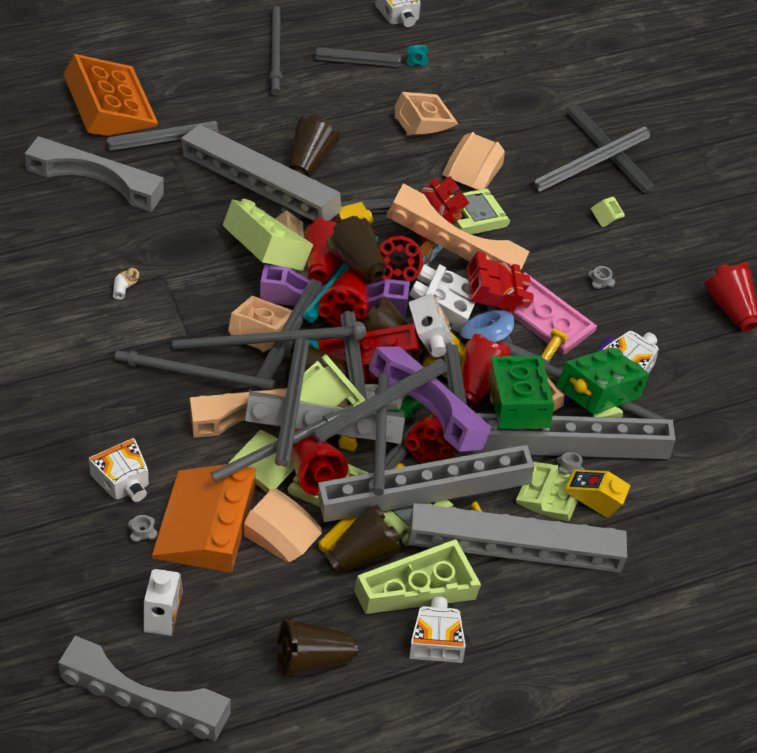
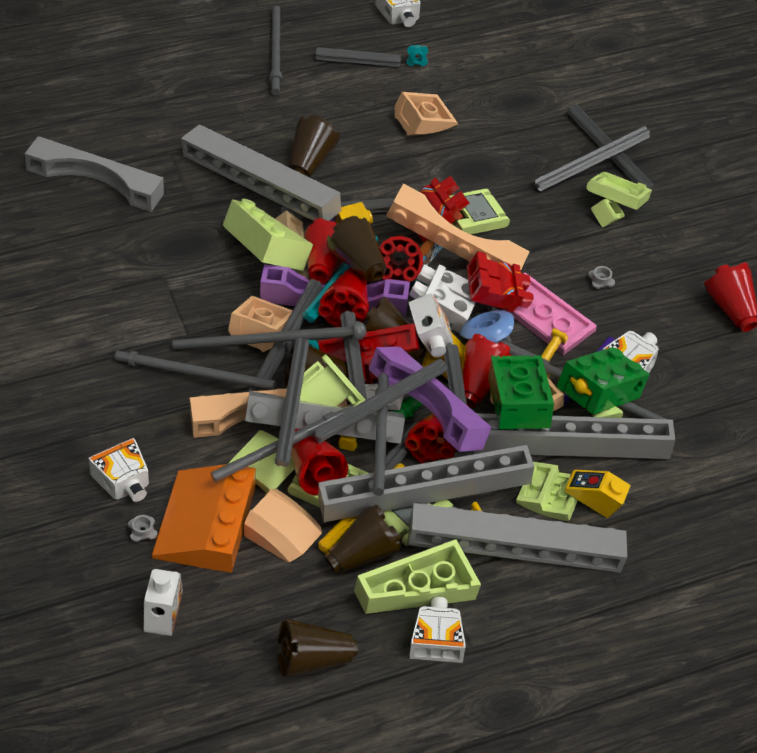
light grey arch [58,636,231,741] -> none
orange slope [63,54,158,136] -> none
dark grey axle [107,121,219,151] -> none
arm [113,268,140,300] -> none
light nougat slope [442,132,505,190] -> none
light grey plate [557,452,585,474] -> none
none -> yellowish green container [587,172,652,210]

